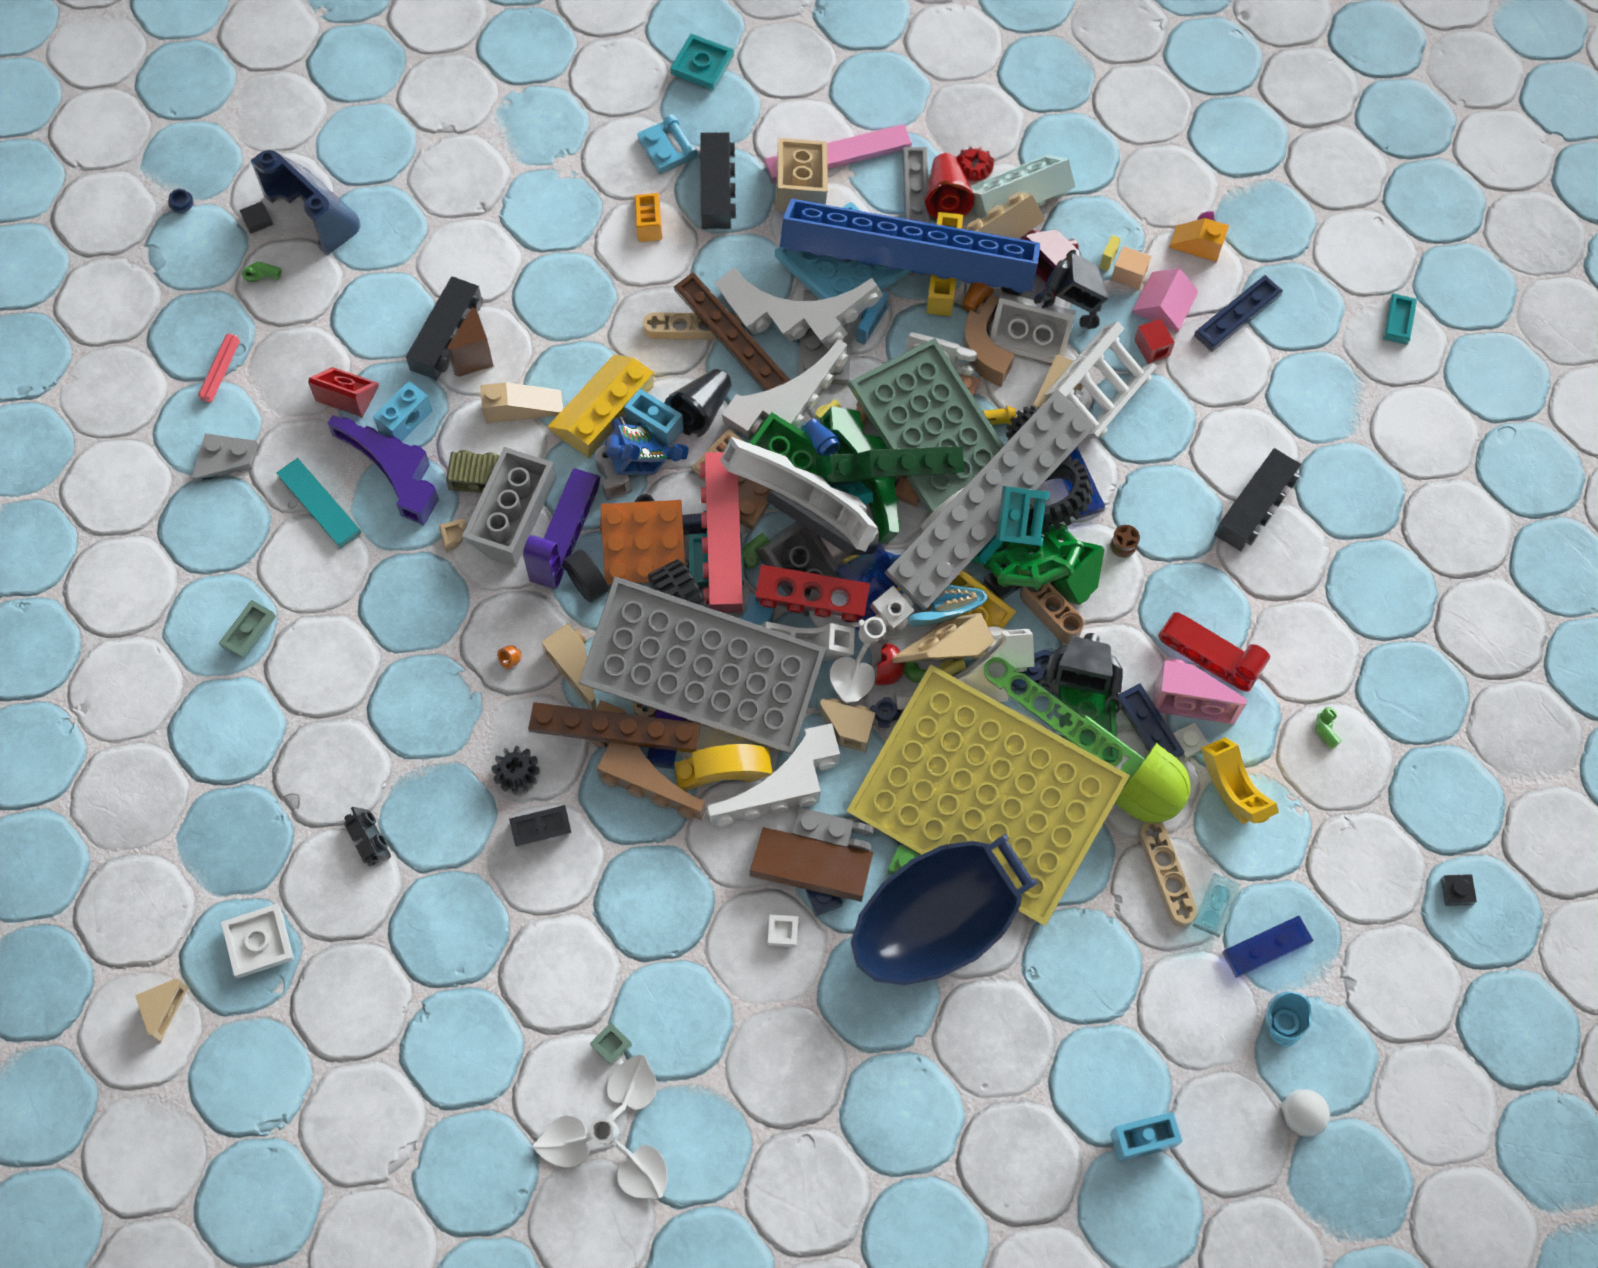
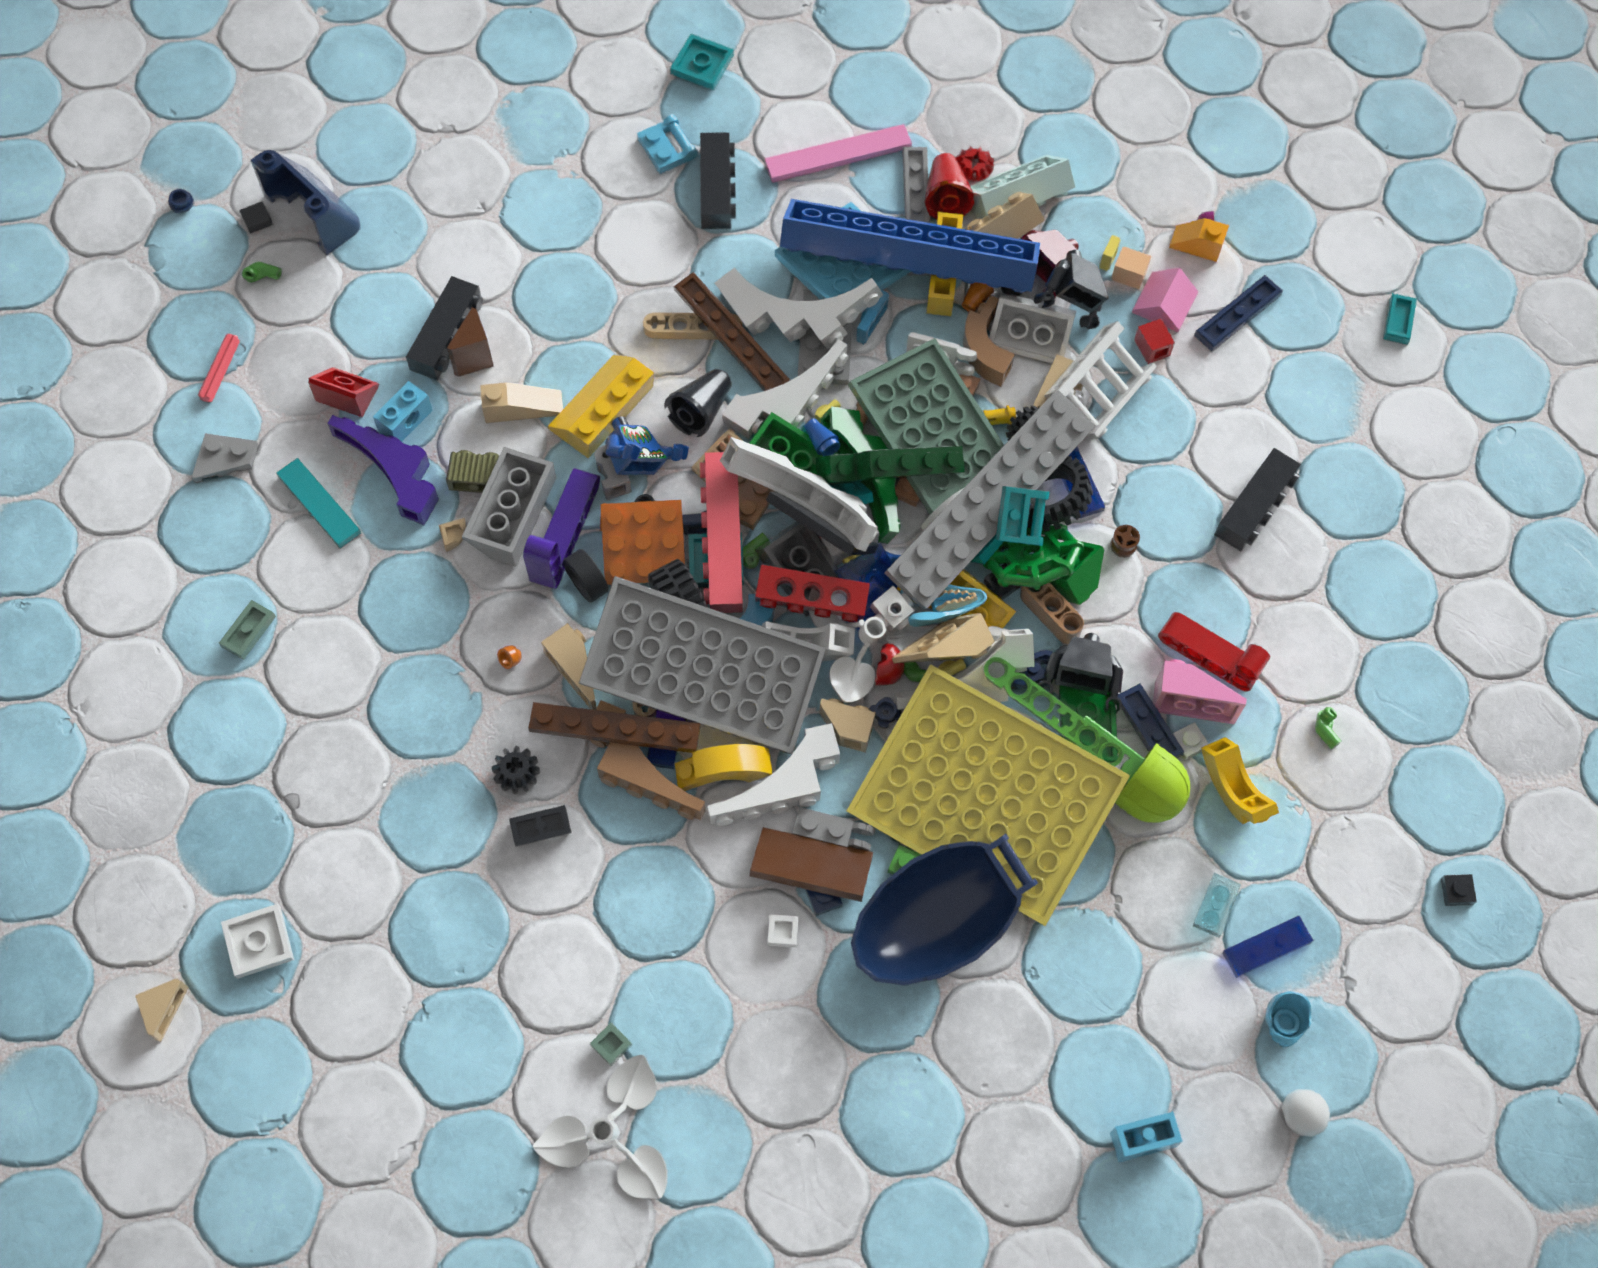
black hinge [344,807,392,867] -> none
medium azure brick [624,389,683,447] -> none
light orange slope [634,193,663,242] -> none
tan slope [775,138,828,212] -> none
tan beam [1139,822,1197,927] -> none

